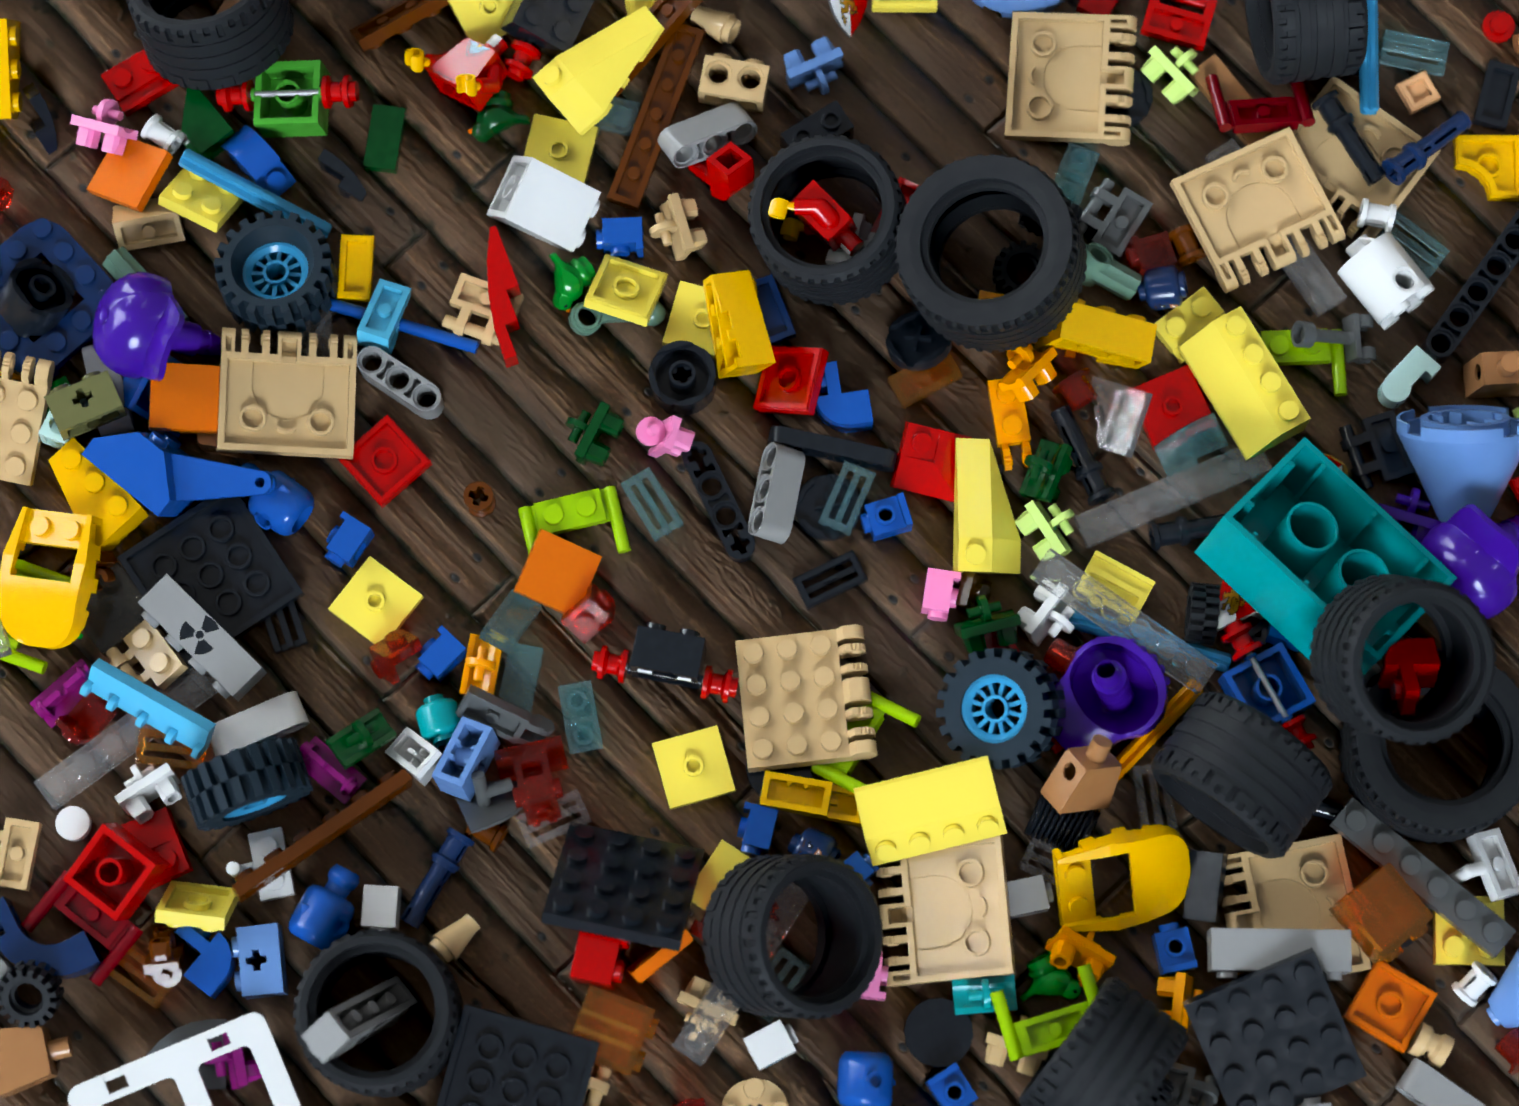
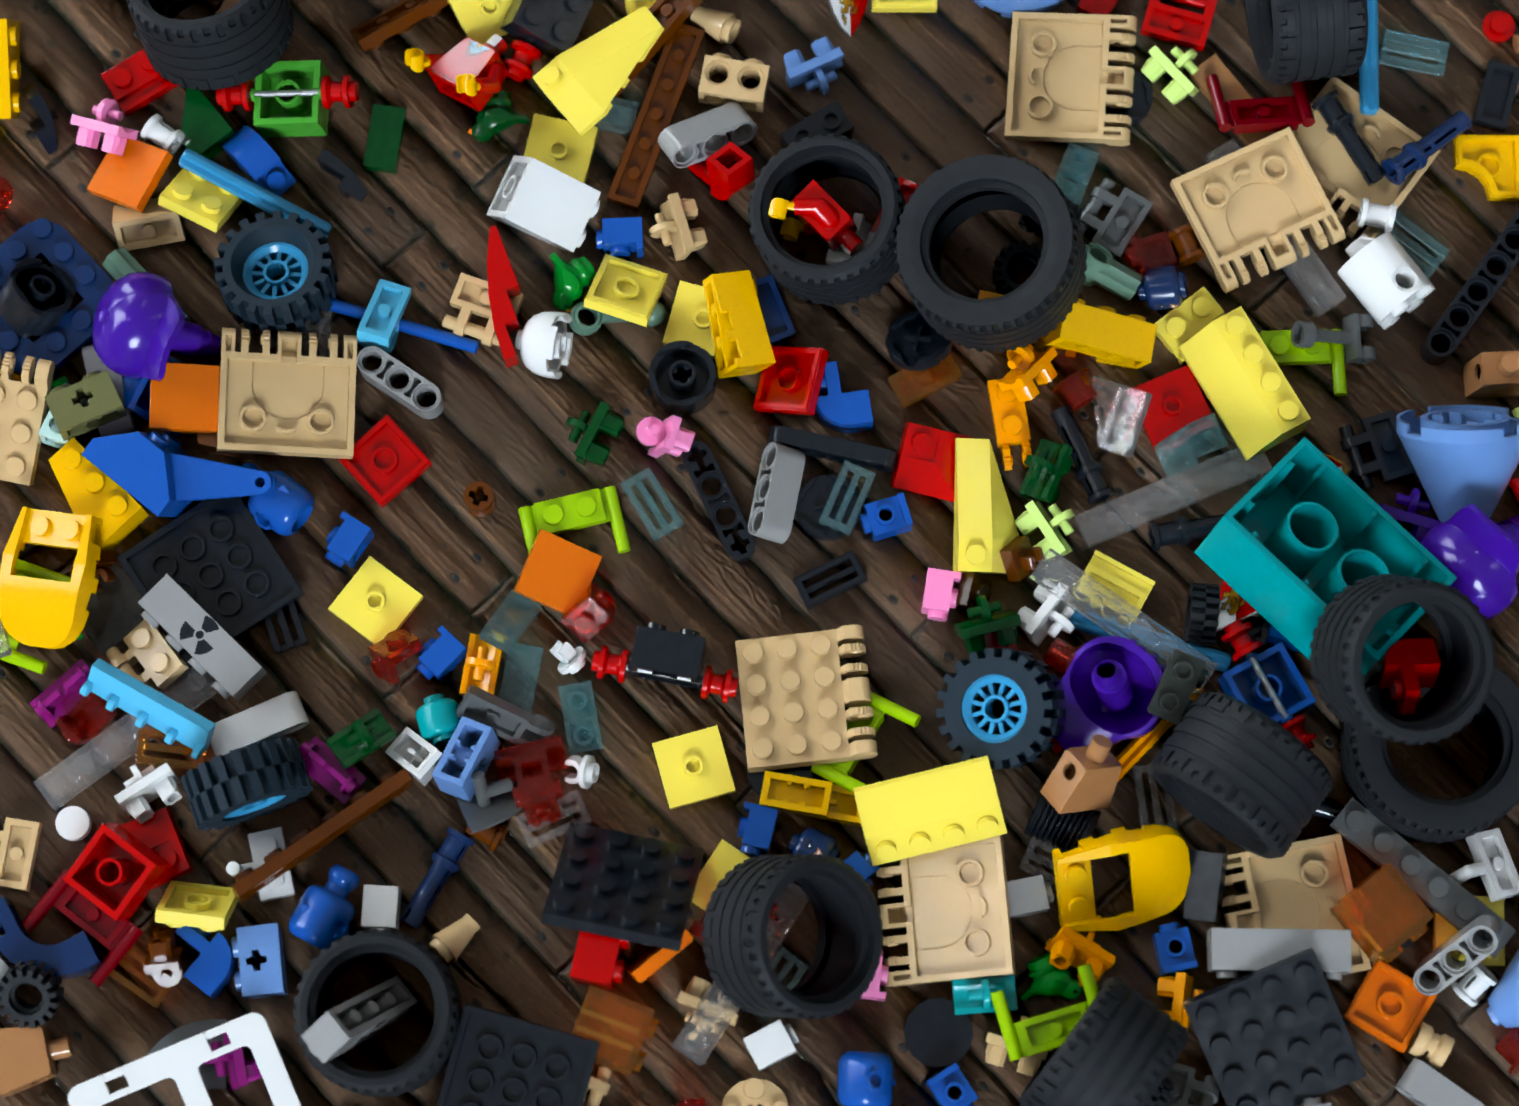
yellow tile [337,234,375,302] -> none
light aqua leg [1377,345,1442,409] -> none
light nougat tile [1395,70,1441,115] -> none
none -> white cylinder [515,311,573,379]
none -> white plate [550,640,587,675]
none -> white plate [565,754,600,789]
none -> reddish brown tile [1000,536,1045,582]
none -> pearl dark grey bracket [1147,649,1208,725]
none -> light grey beam [1413,915,1503,996]

